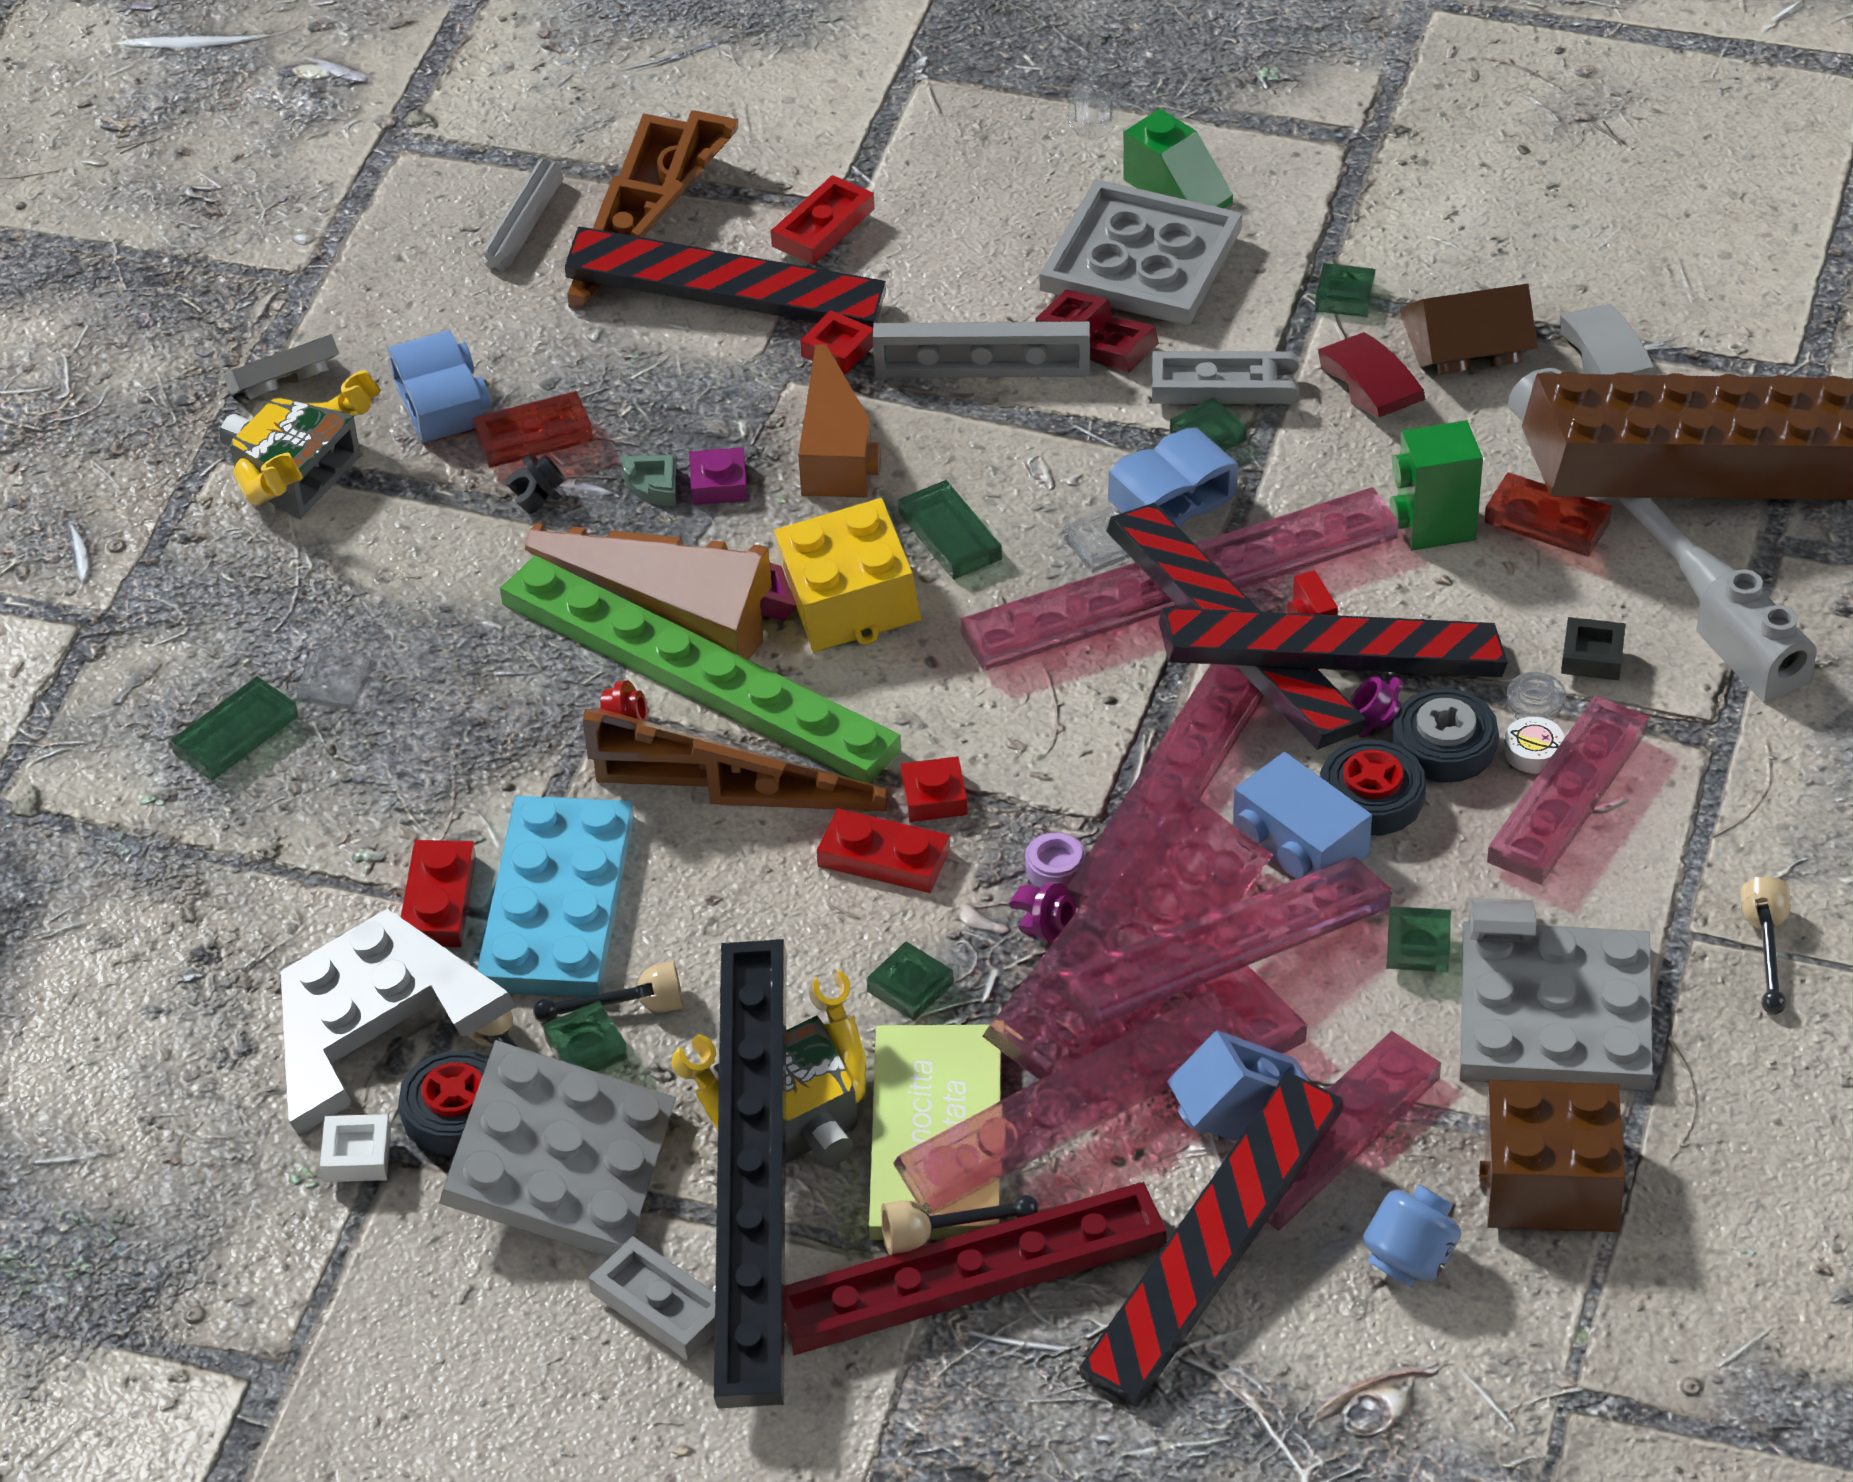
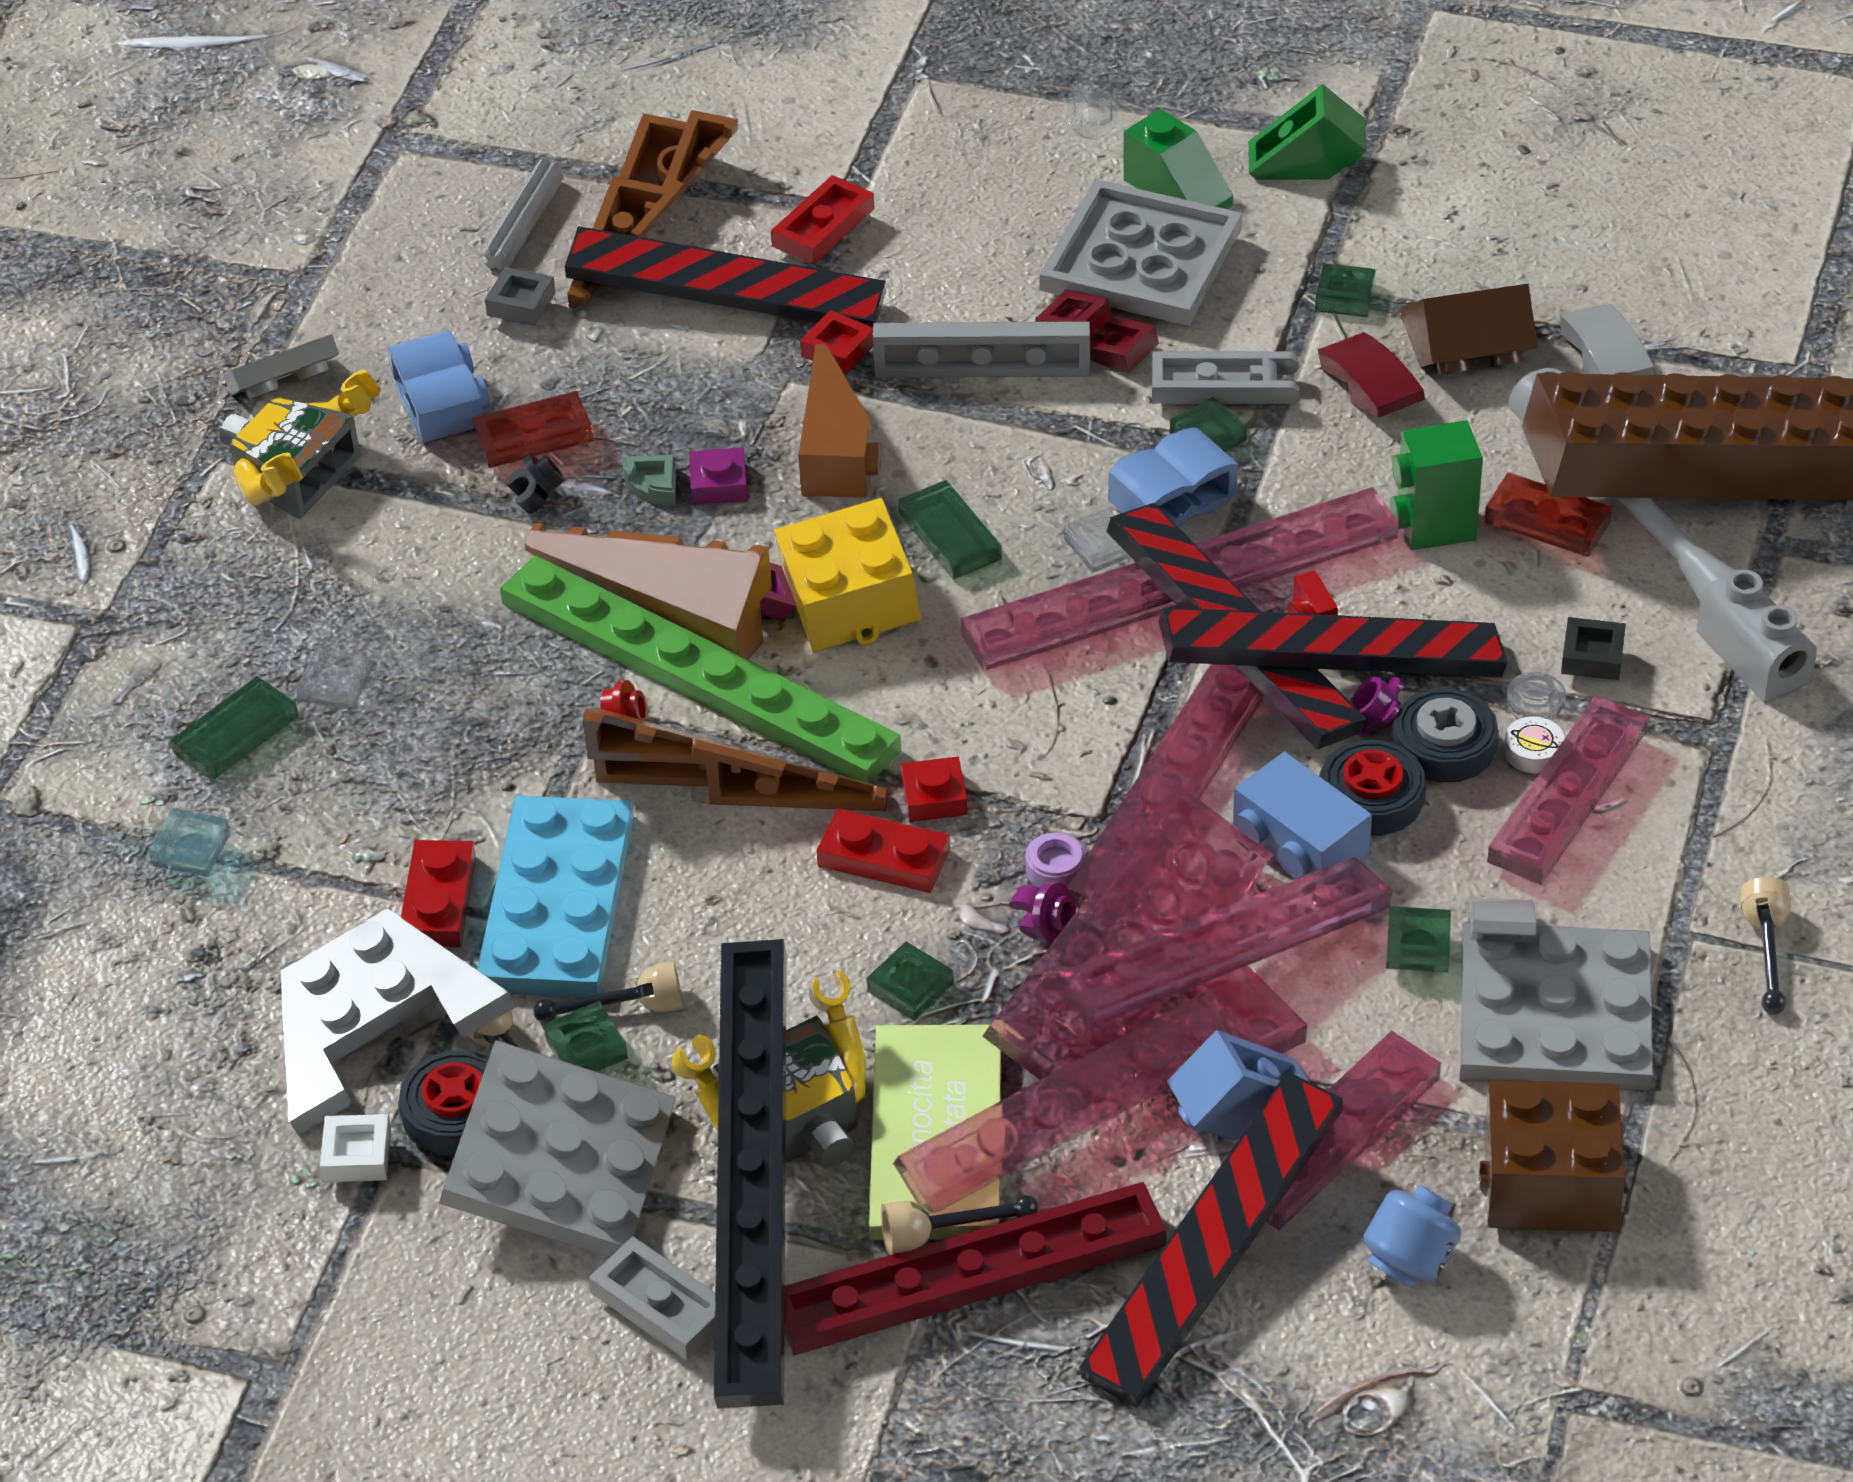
none -> clear light blue plate [149,807,231,877]
none -> dark grey plate [485,267,556,326]
none -> green slope [1248,84,1367,180]

